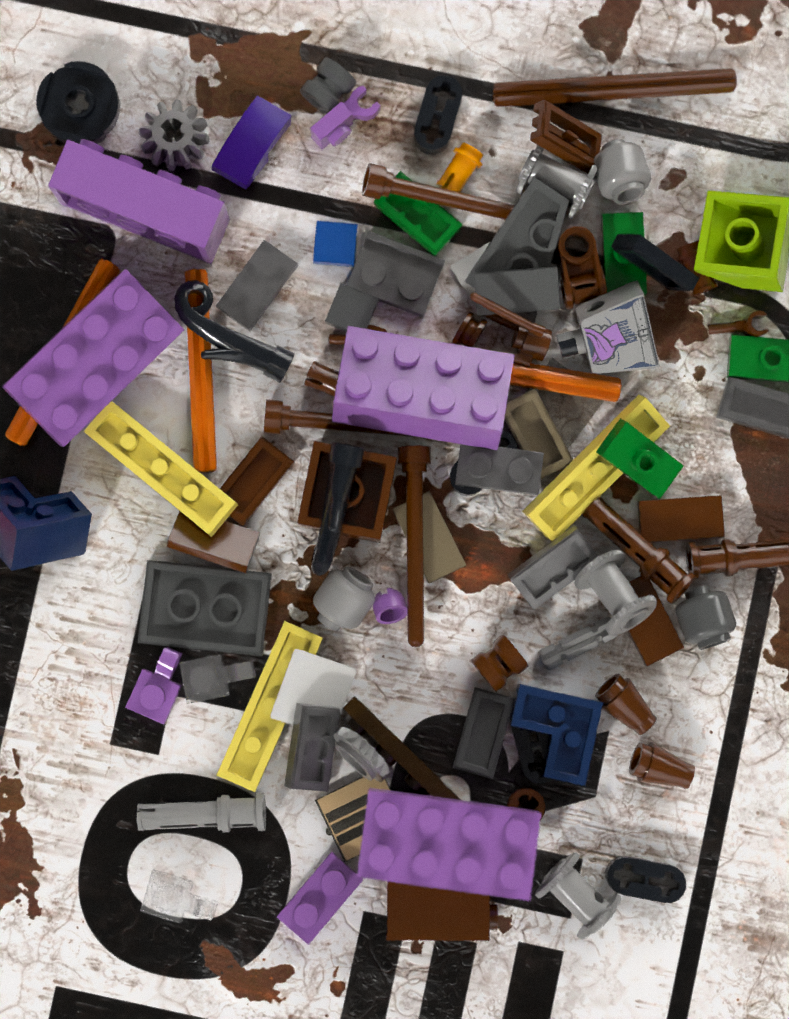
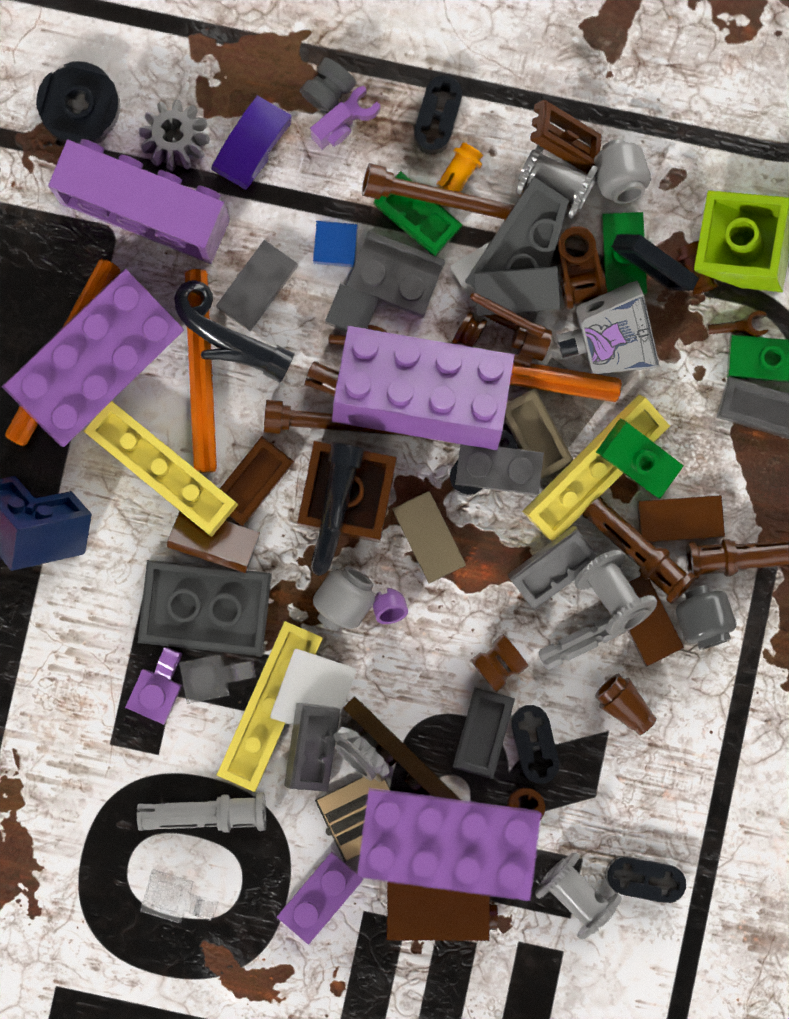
reddish brown piece [397,445,431,647] -> none
reddish brown axle [493,68,737,107] -> none
dark blue panel [510,684,603,786] -> none
reddish brown cone [629,742,695,789] -> none

